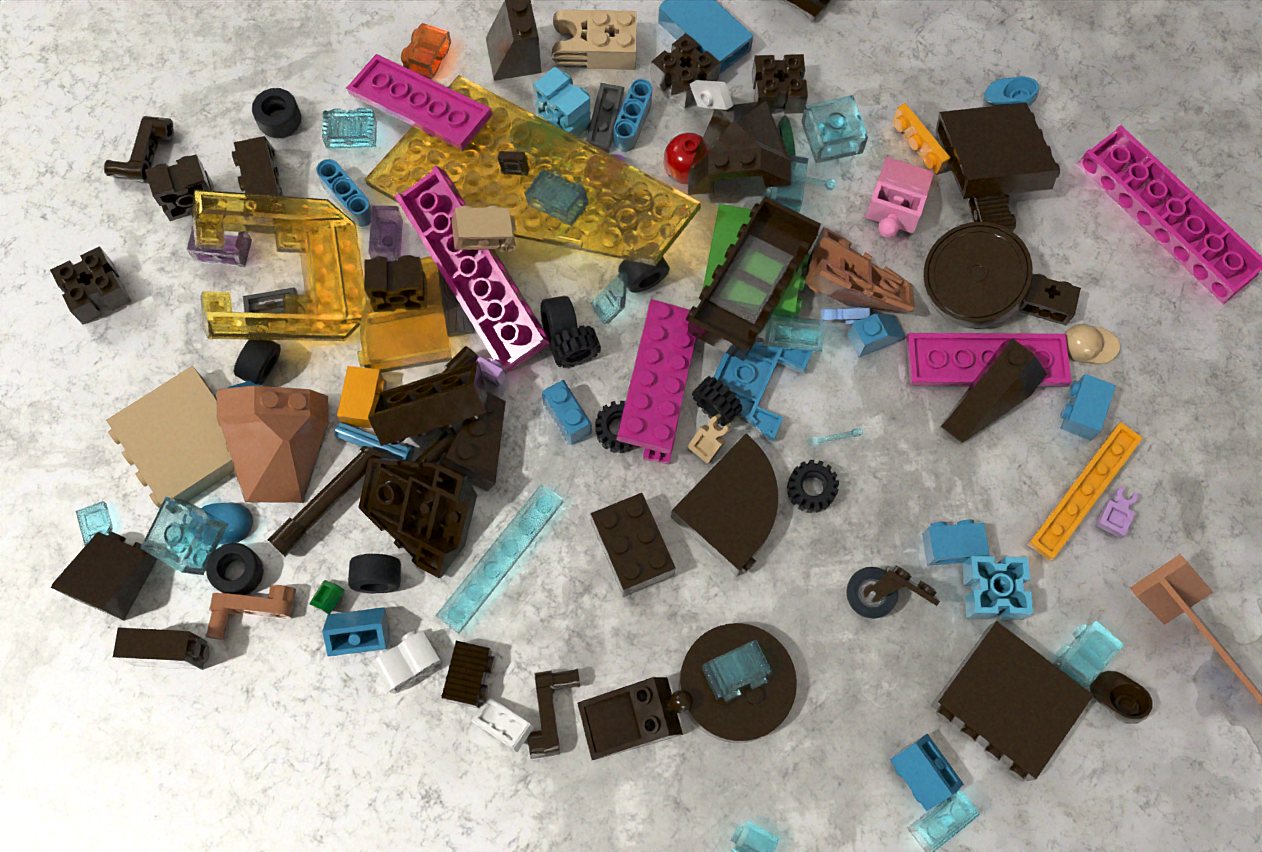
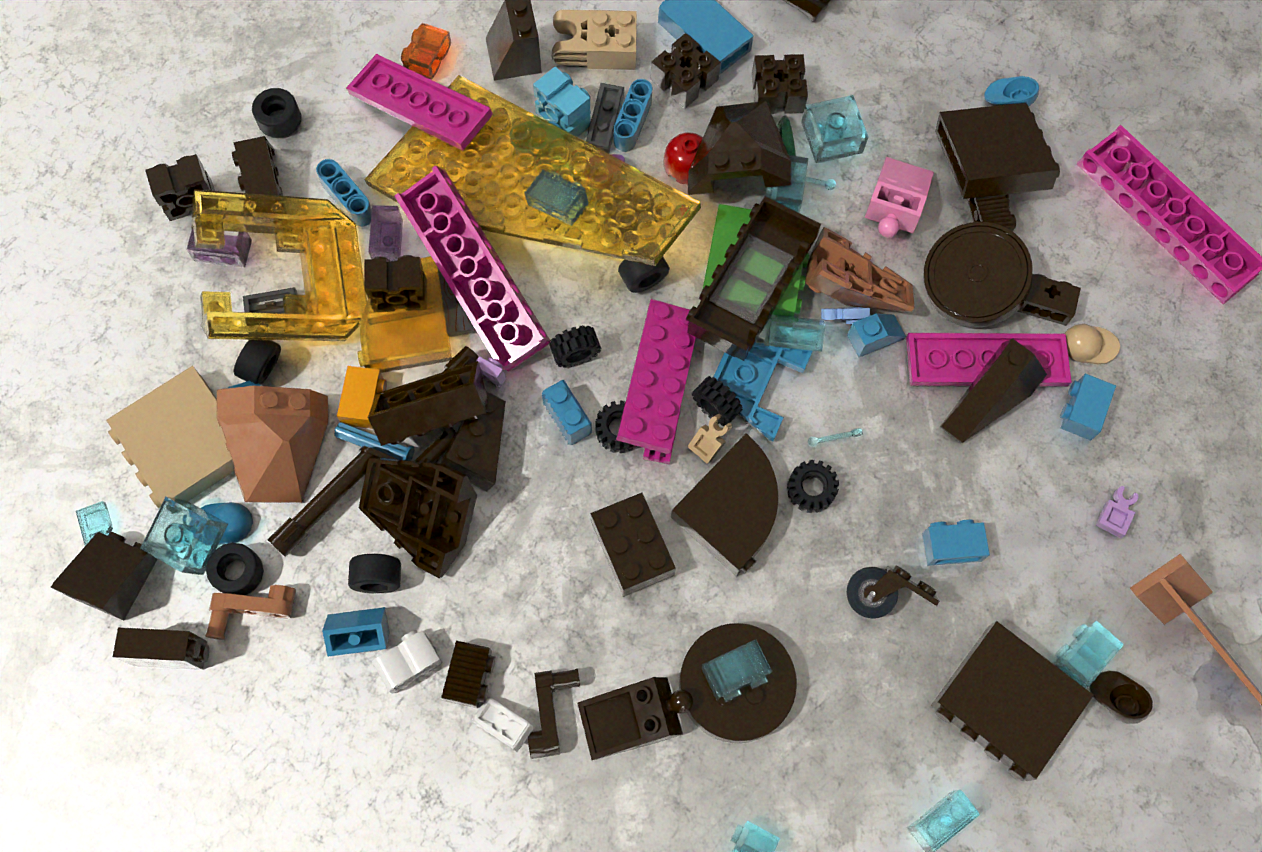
dark brown brick [50,246,132,325] -> none
dark brown beam [104,116,174,182] -> none
green tile [309,580,345,615] -> none
clear light blue brick [322,108,377,148] -> none
clear light blue plate [435,484,564,634] -> none
tan hinge [452,205,517,253] -> none
tile [497,151,530,176] -> none
black tyre [540,295,578,340] -> none
clear light blue tile [591,273,628,324] -> none
white plate [690,80,733,110] -> none
dark azure brick [890,734,964,811] -> none
light orange plate [892,103,950,175] -> none
medium azure brick [962,556,1033,620] -> none
light orange plate [1027,422,1143,562] -> none

